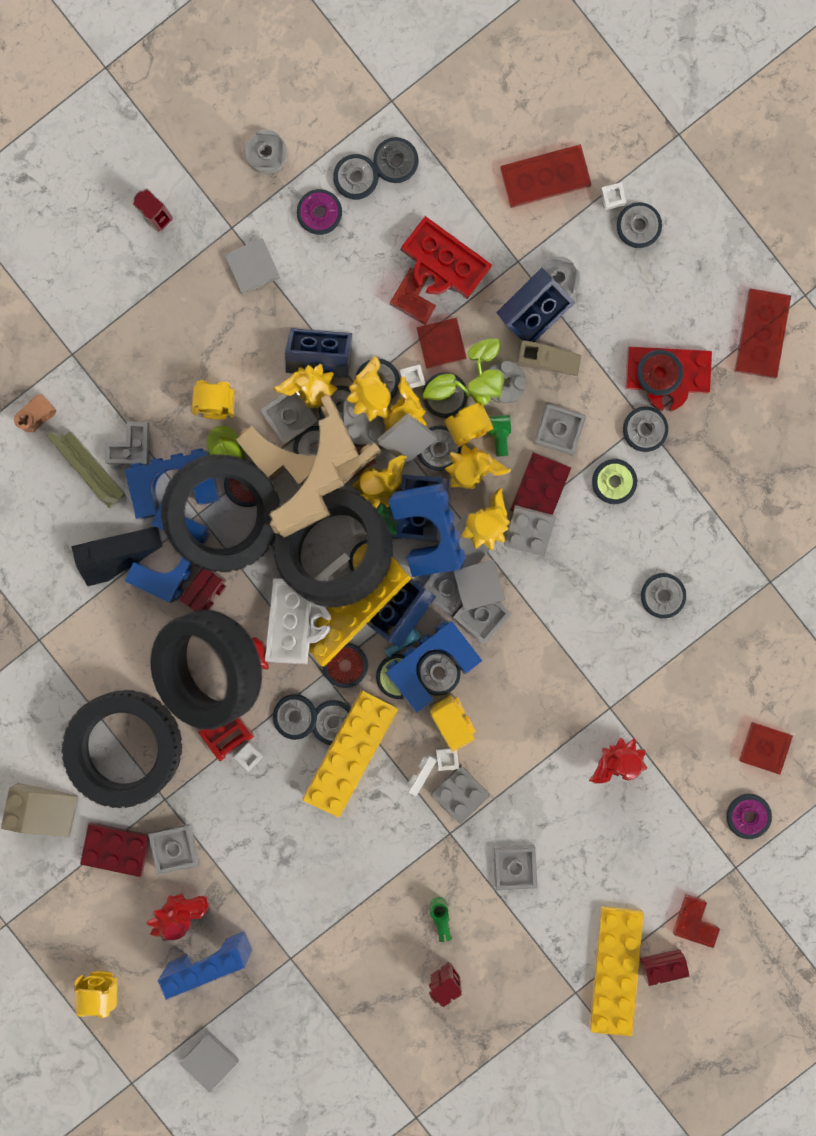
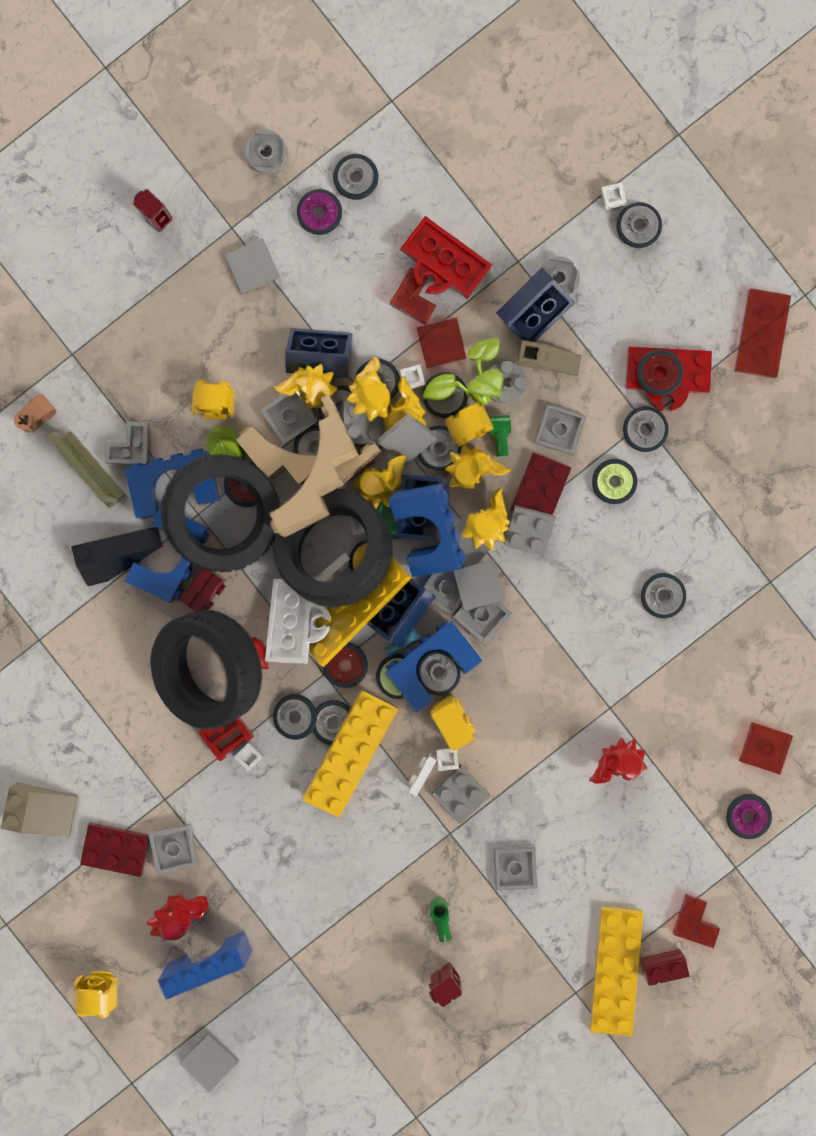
black tyre [61,690,182,808] -> none
dark grey wheel [373,137,419,183] -> none
clear red tile [500,144,592,208] -> none

